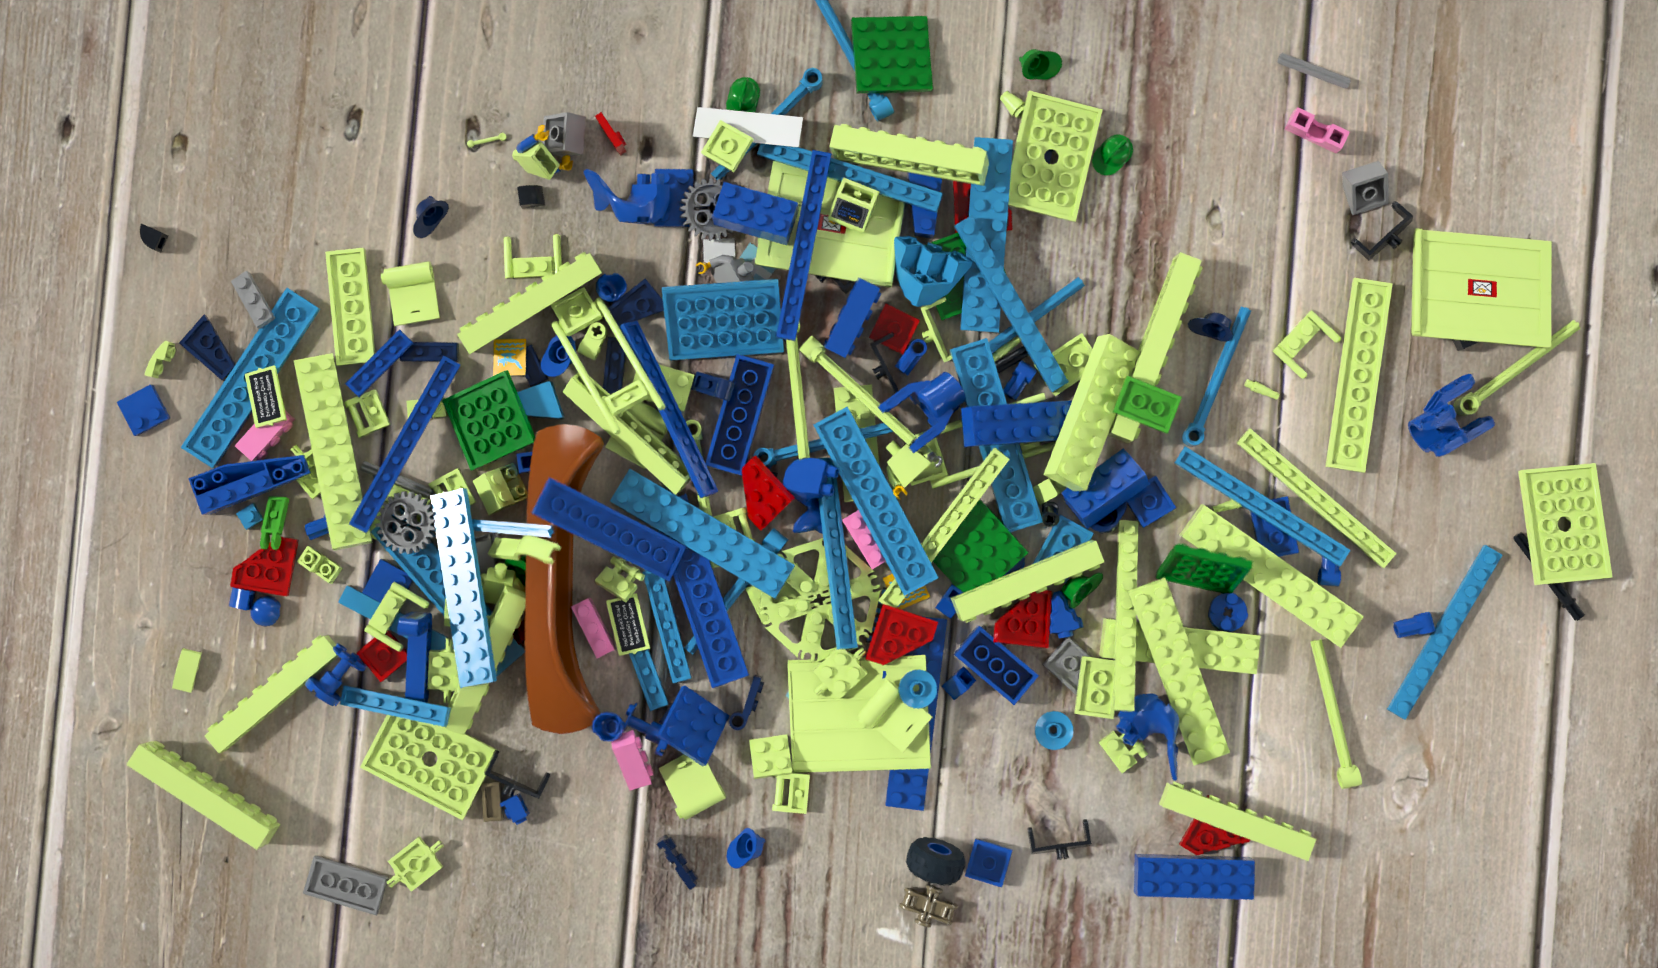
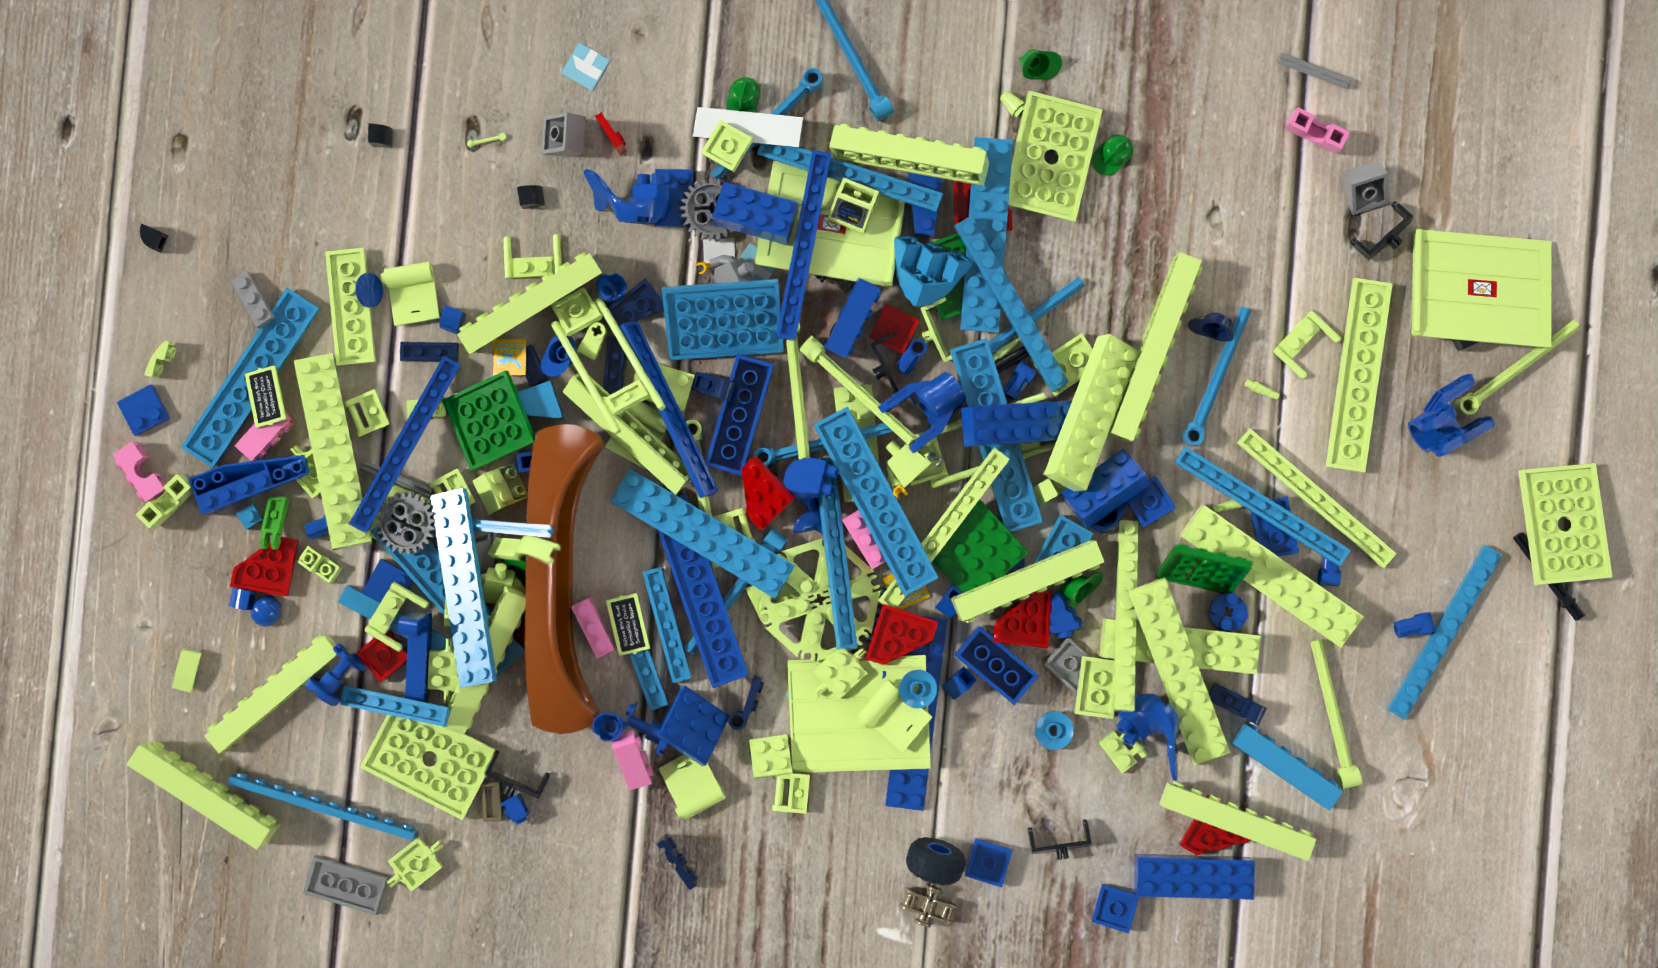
dark blue wing [179,314,236,381] -> none
blue tile [345,329,414,398] -> none
dark blue piece [413,196,449,238] -> none
yellowish green torso [512,125,573,180] -> none
blue plate [532,478,686,581] -> none
yellowish green plate [595,556,645,602] -> none
blue piece [727,828,766,869] -> none
green plate [851,16,933,94] -> none
black bush [1042,501,1059,526] -> none
bright green plate [1112,376,1182,434] -> none
none -> bright pink arch [113,442,167,502]
none -> yellowish green arch [136,474,193,529]
none -> dark azure plate [228,773,419,840]
none -> blue wheel [356,273,383,308]
none -> black brick [368,123,393,148]
none -> blue brick [440,305,466,335]
none -> medium azure sticker [561,43,610,91]
none -> blue plate [1091,884,1139,933]
none -> dark blue plate [1209,682,1267,726]
none -> dark azure brick [1230,724,1343,811]

